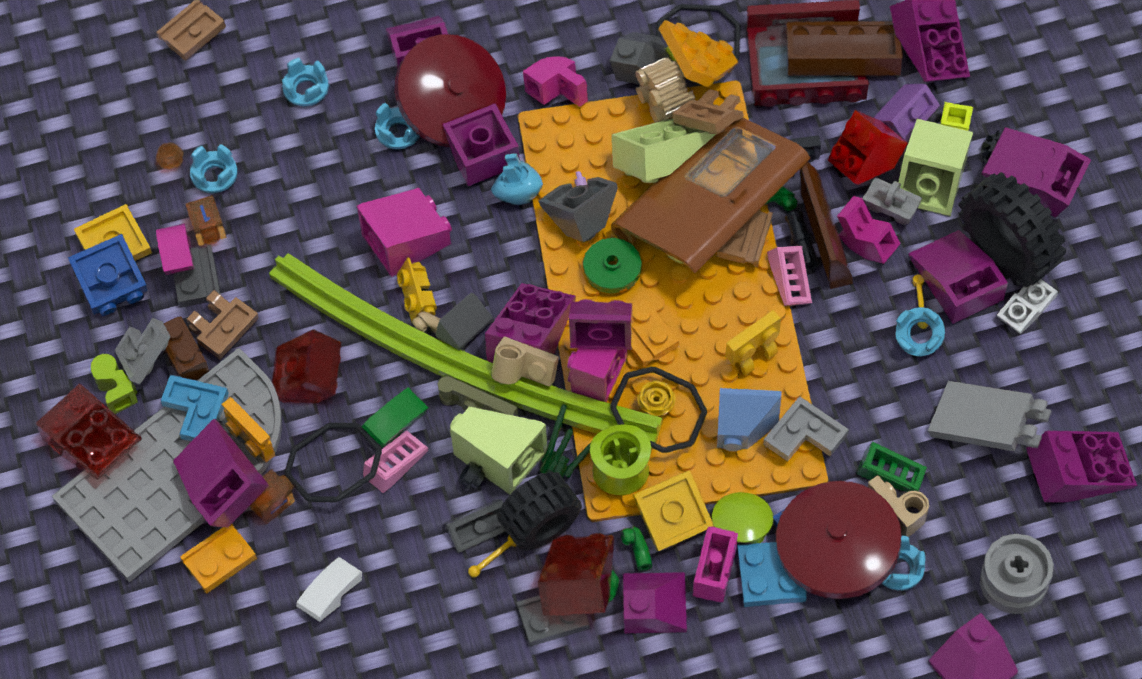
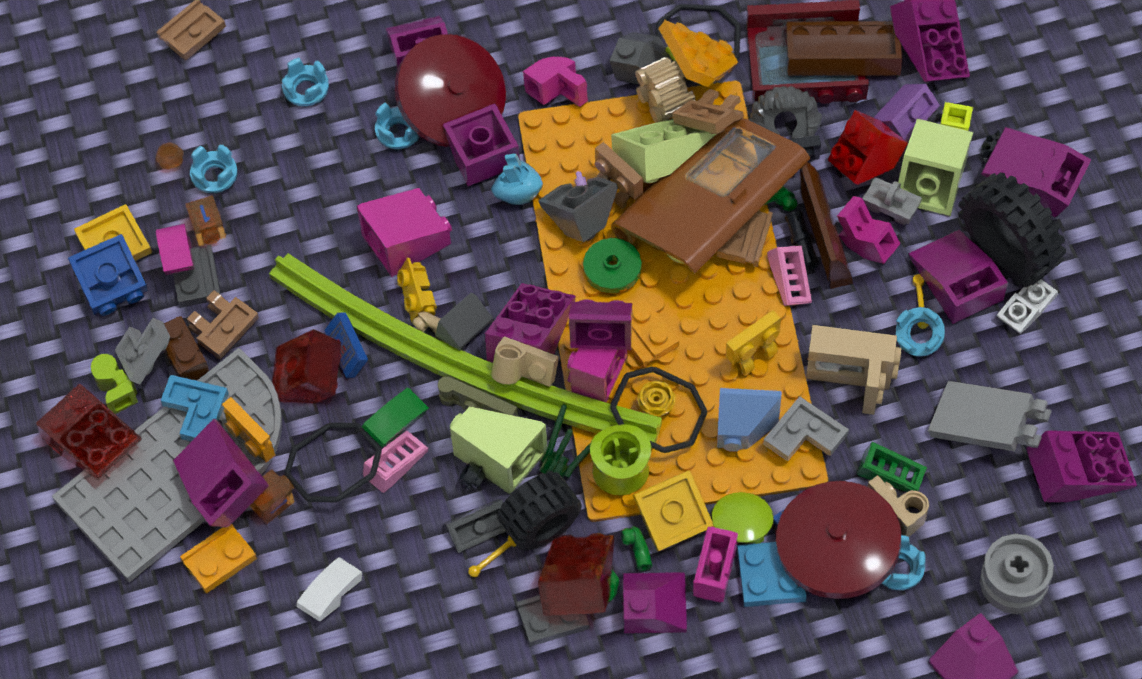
none -> blue tile [324,312,368,378]
none -> medium nougat plate [595,142,643,210]
none -> dark grey piece [749,86,822,149]
none -> tan brick [806,325,902,415]

